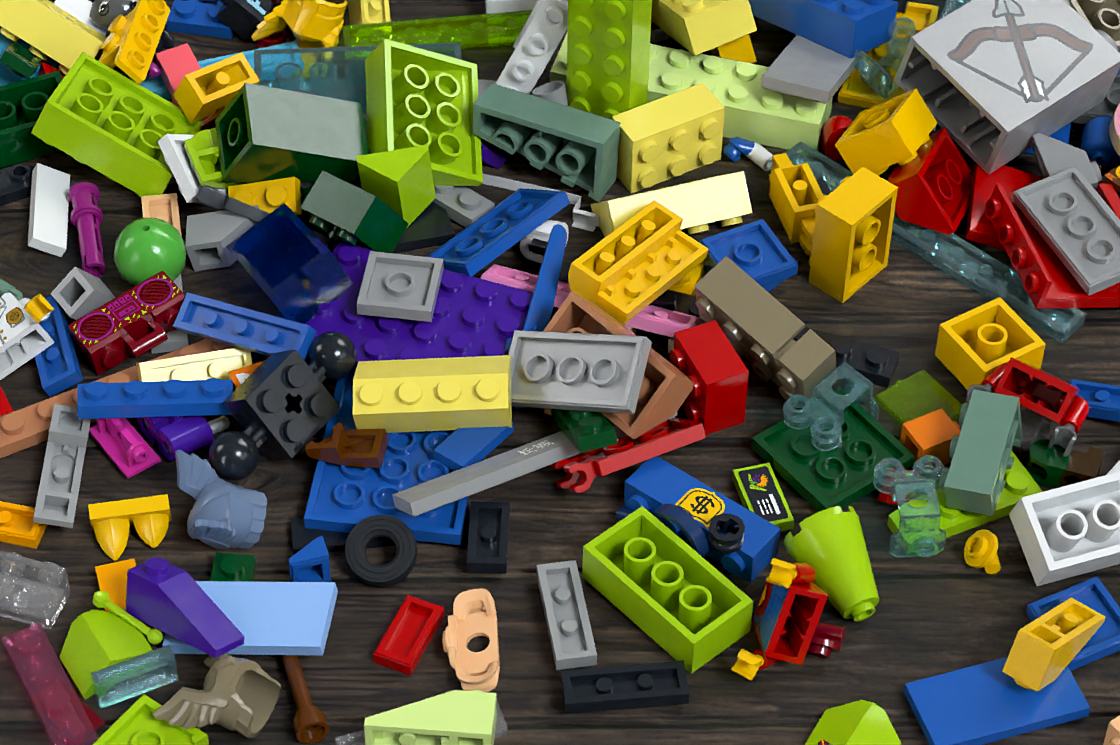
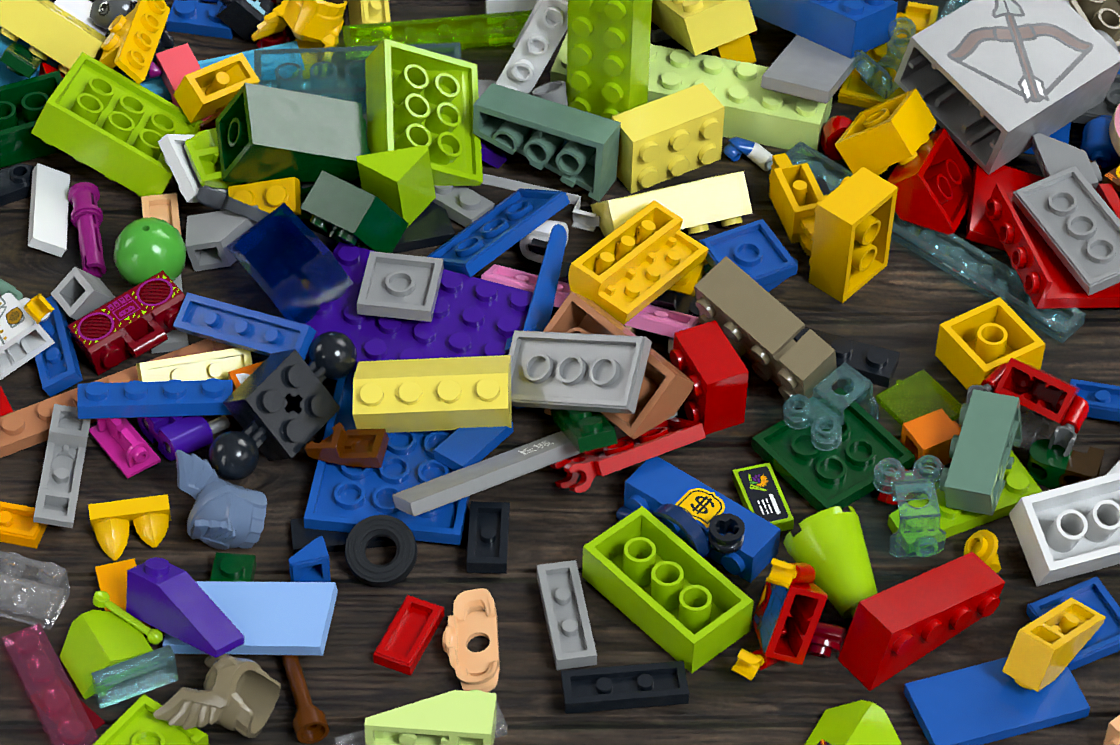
none -> red wedge [837,552,1005,691]

